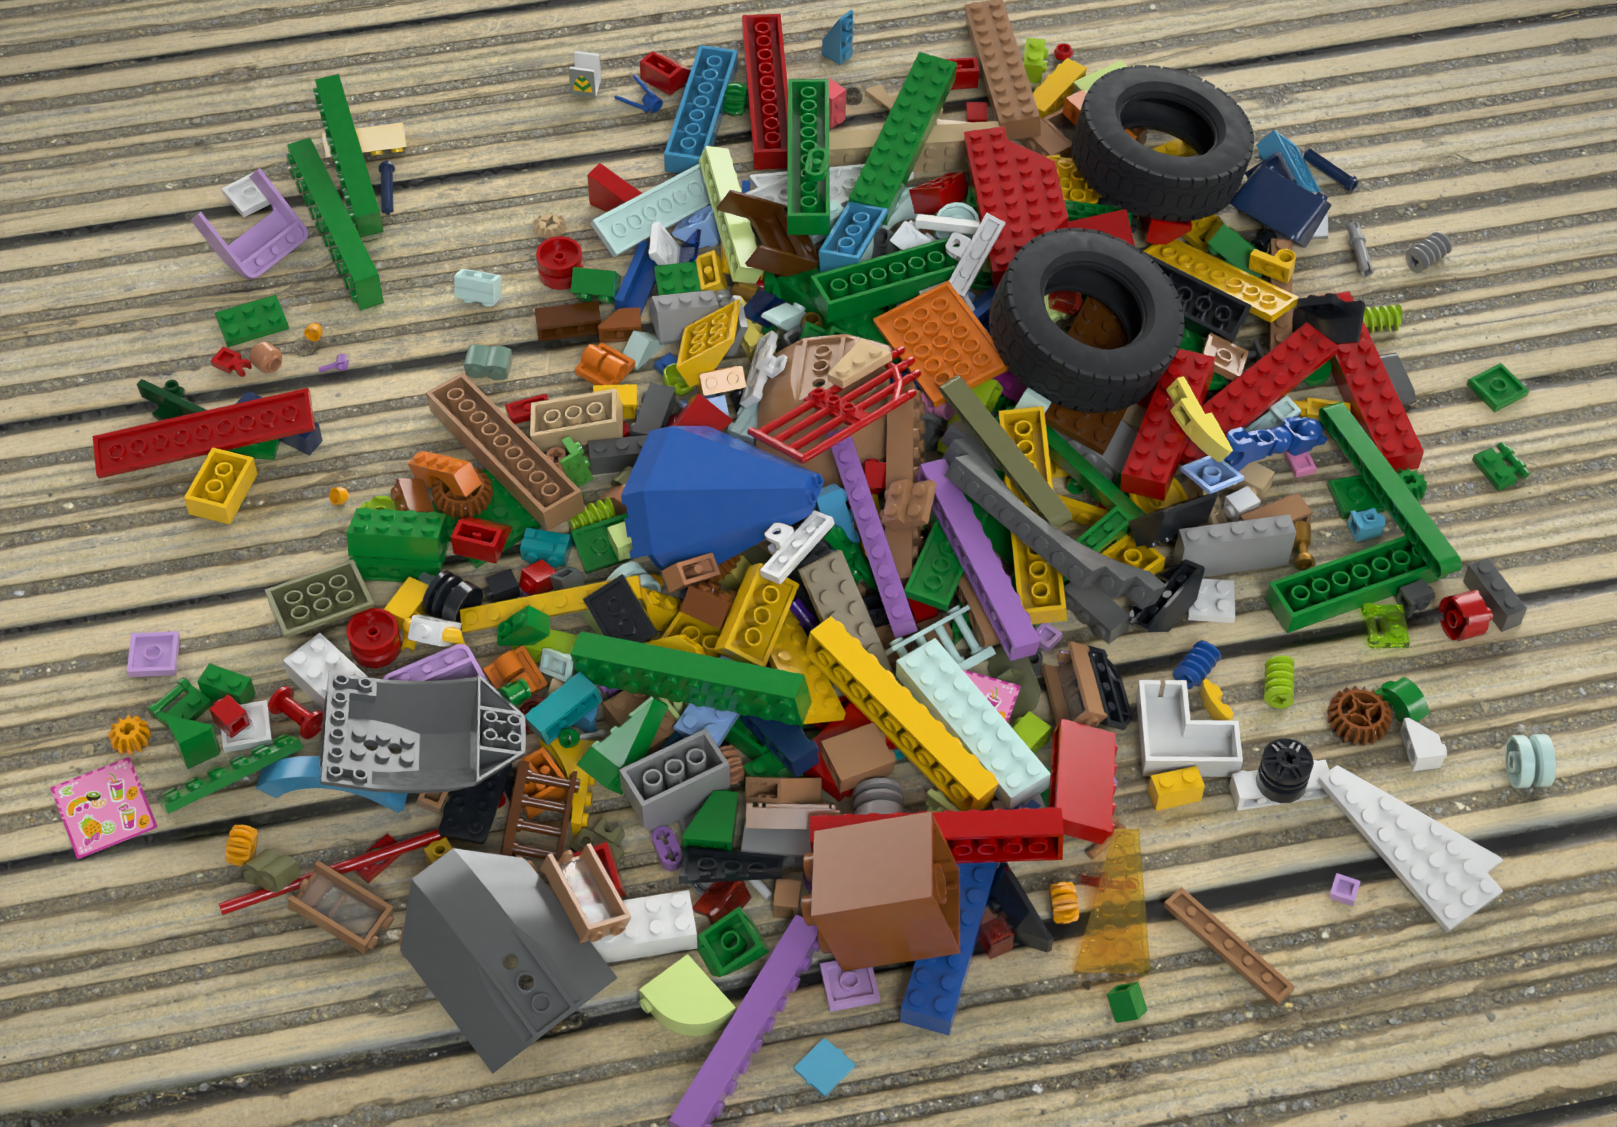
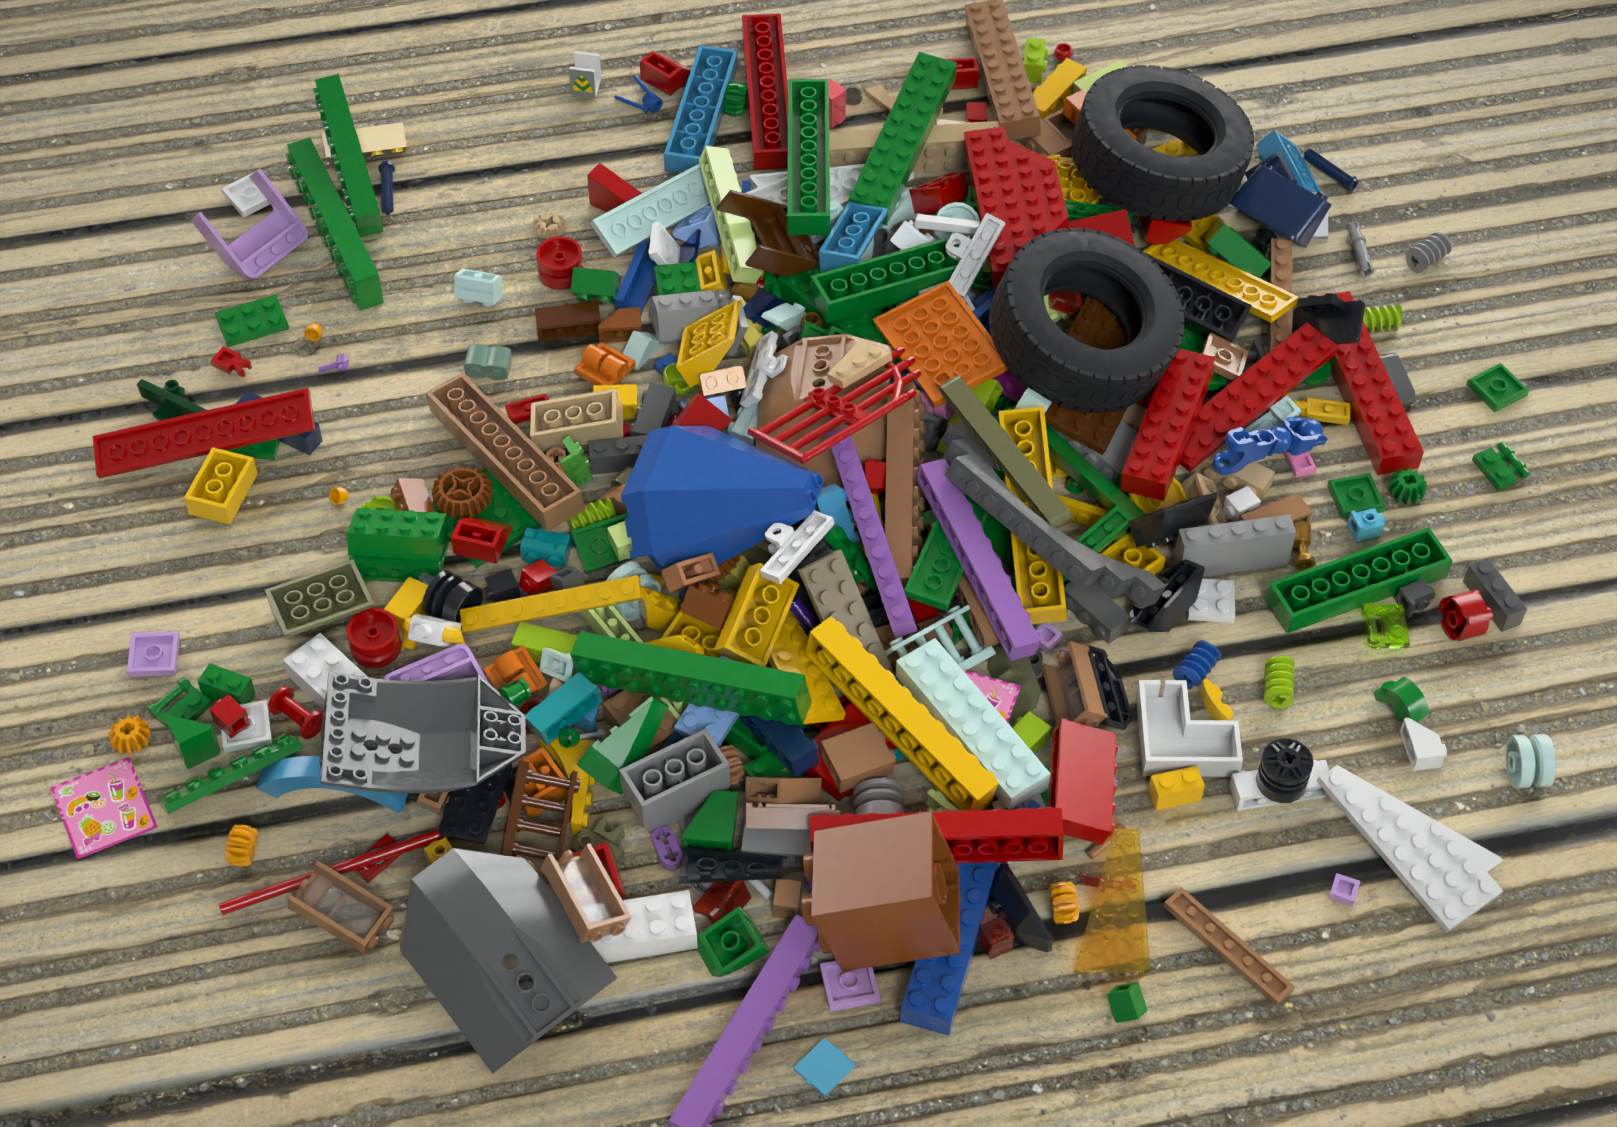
olive brick [242,849,301,893] -> none
nougat head [250,341,282,373] -> none
orange arch [407,451,482,497] -> none
green slope [497,605,550,646] -> none
black plate [583,574,660,644] -> none
yellowish green brick [639,954,736,1036] -> none
green plate [805,148,829,182] -> none
dark azure slope [822,9,854,65] -> none
medium nougat plate [880,479,937,531] -> none
light yellow slope [1166,376,1233,462] -> none
light blue slope [1180,456,1244,494] -> none
yellow plate [1249,249,1296,284] -> none
green beam [1319,402,1462,577] -> none
dark orange gear [1327,685,1392,747] -> none

